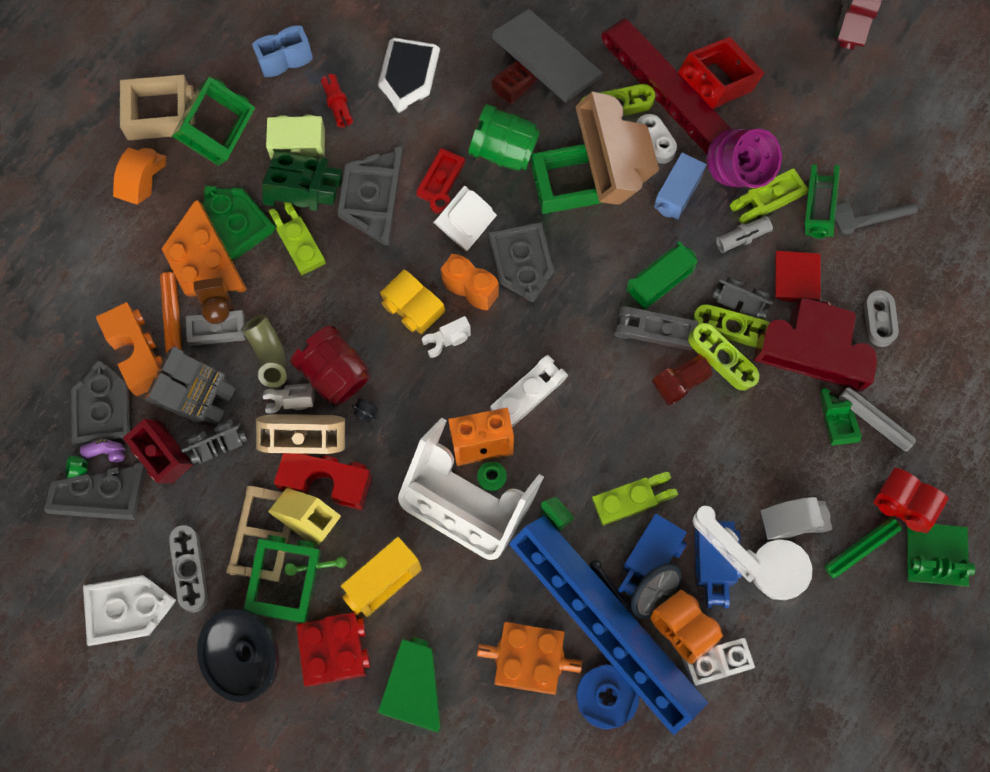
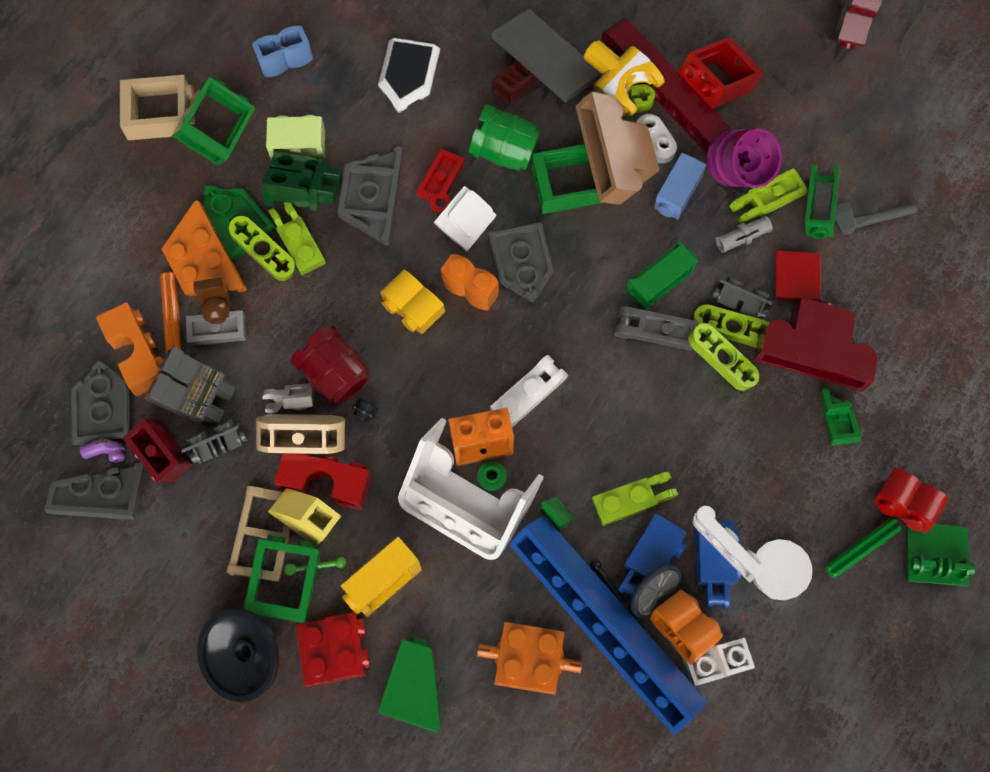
green hinge [65,455,88,479] -> none
white tile [83,575,177,646] -> none
orange brick [113,148,166,205] -> none
light grey beam [169,525,208,612] -> none
olive cylinder [241,314,287,388] -> none
red pin [321,74,353,128] -> none
white plate [422,316,471,358] -> none
blue plate [576,665,639,729] -> none
clear red piece [651,354,713,406] -> none
light grey brick [761,497,833,539] -> none
light grey axle [839,387,916,452] -> none
light grey plate [864,290,899,347] -> none
none -> lime beam [229,216,295,281]
none -> yellow connector [584,40,665,116]

